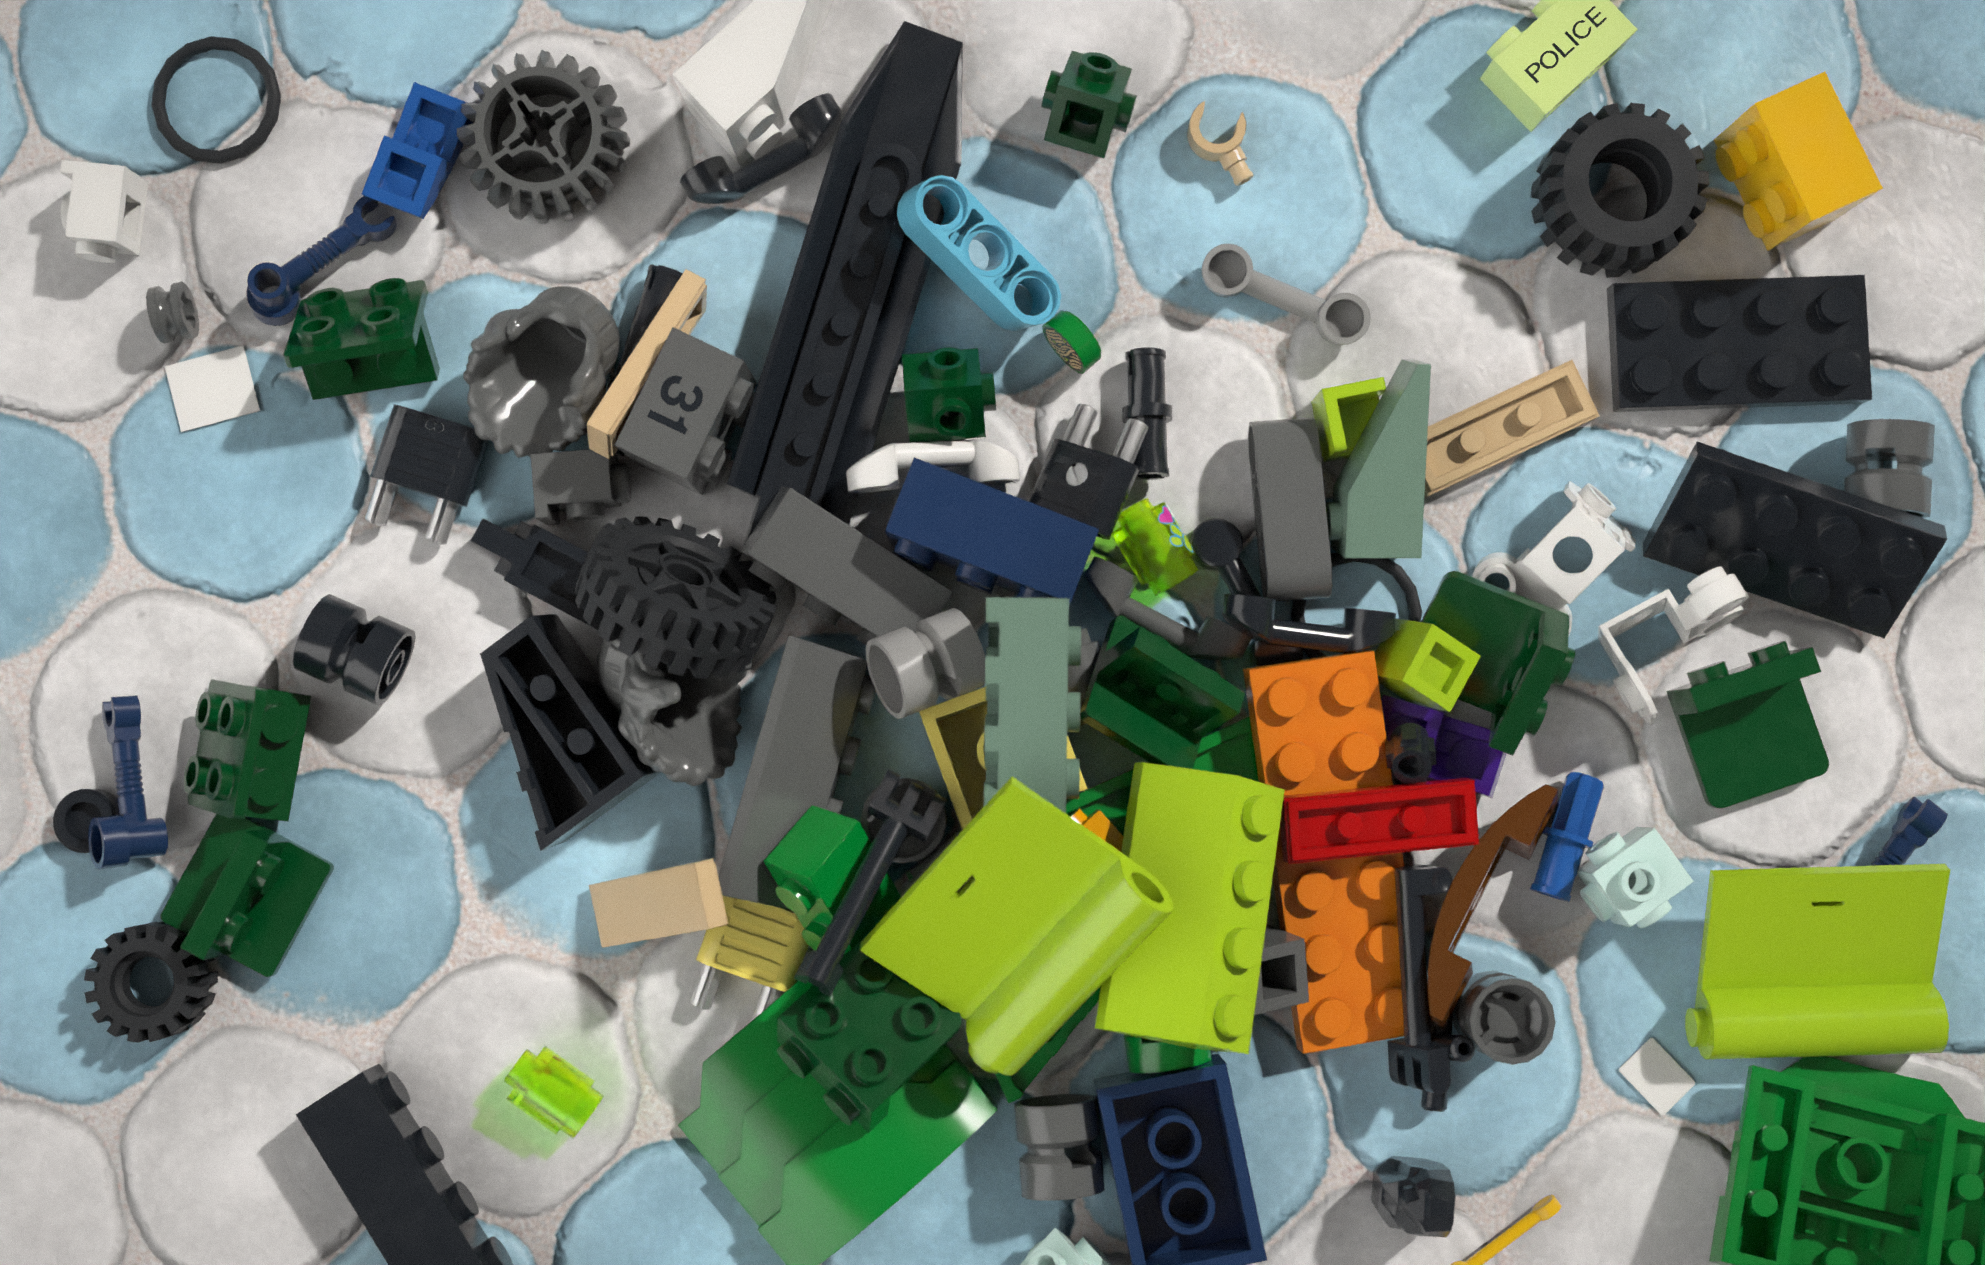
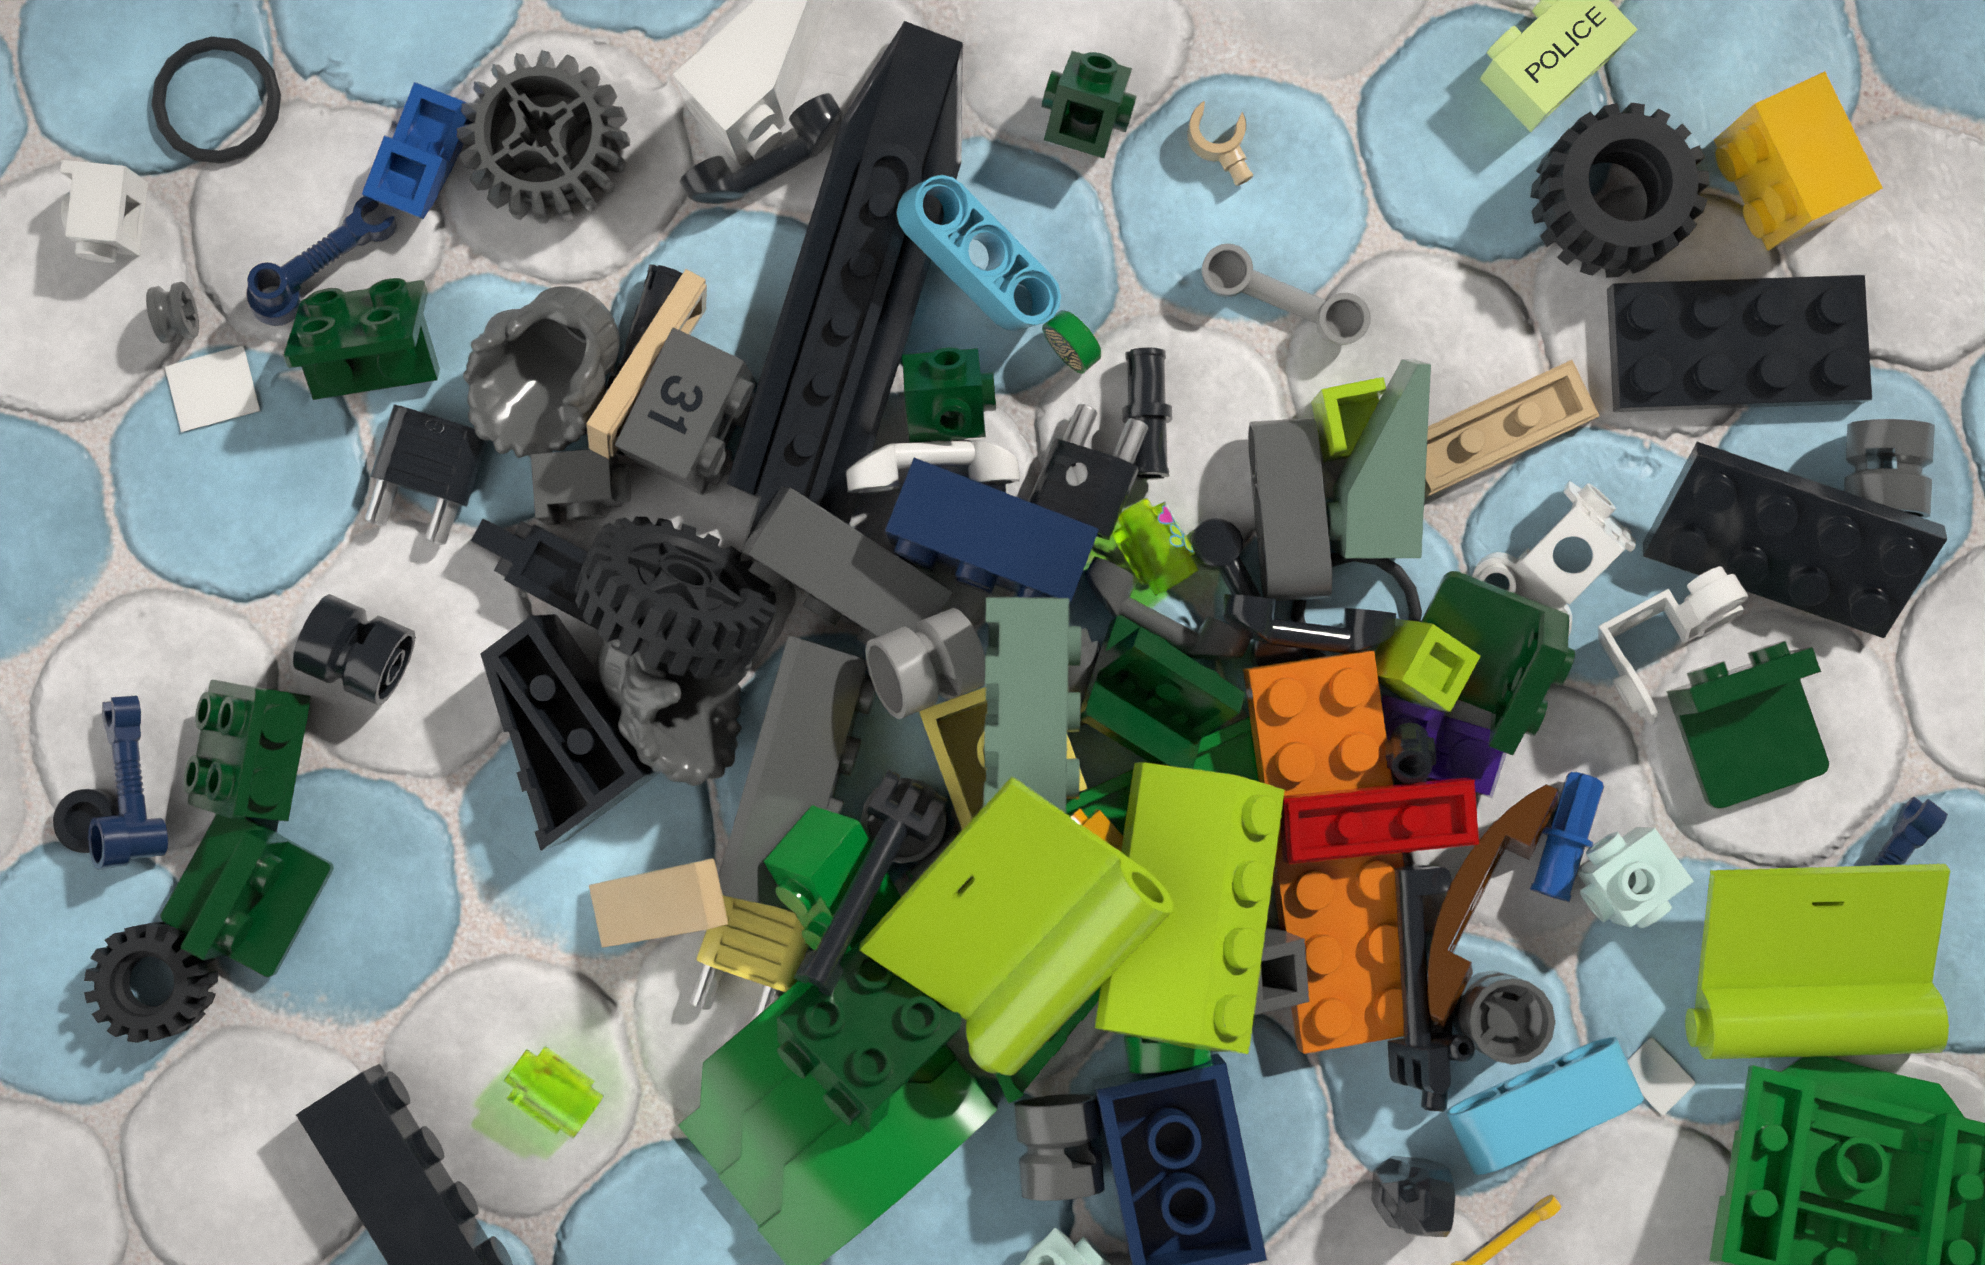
none -> medium azure beam [1446,1037,1644,1175]

